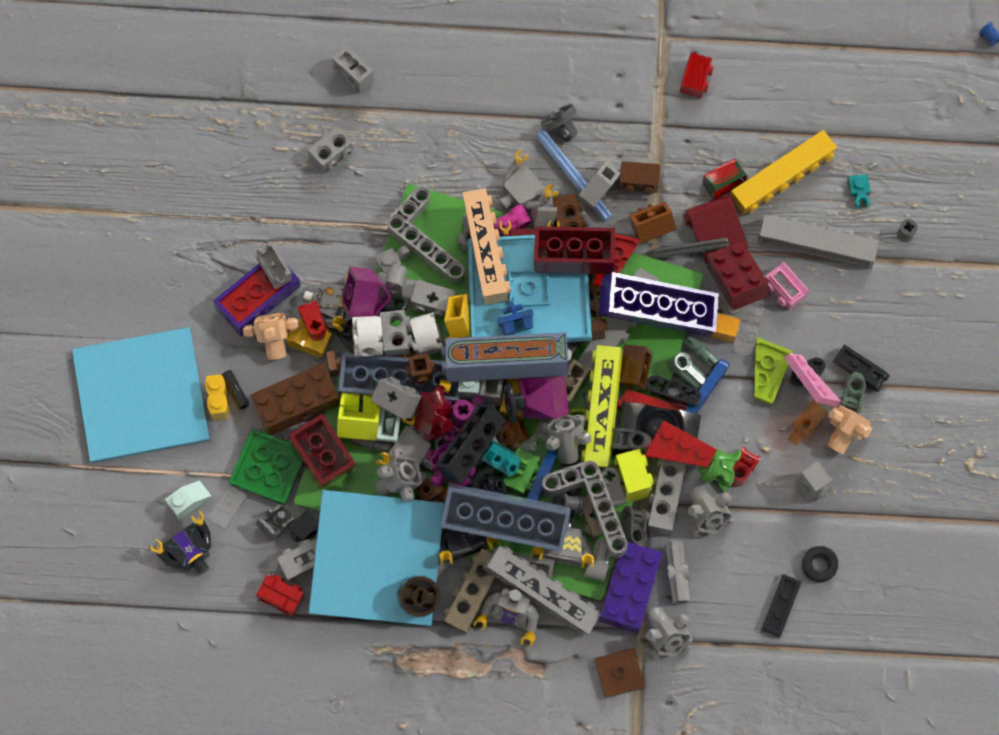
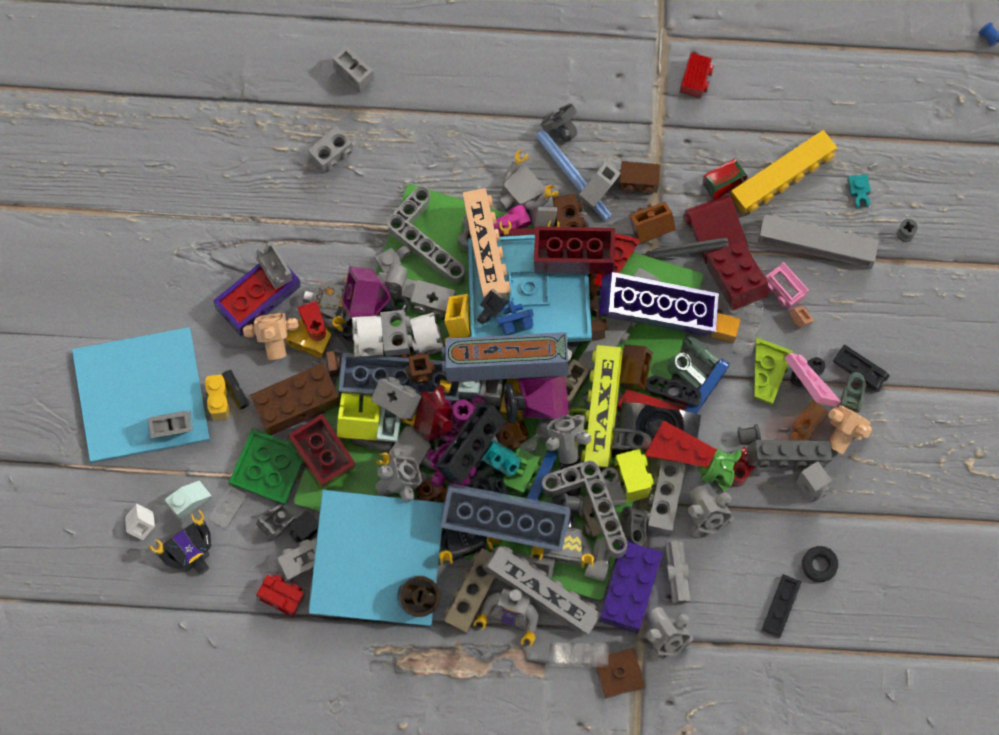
none -> white panel [125,504,155,540]
none -> light grey brick [148,410,194,438]
none -> black plate [476,289,509,325]
none -> clear beam [549,643,609,667]
none -> dark grey bush [737,424,761,445]
none -> dark grey brick [747,440,832,468]
none -> nougat plate [789,306,814,328]

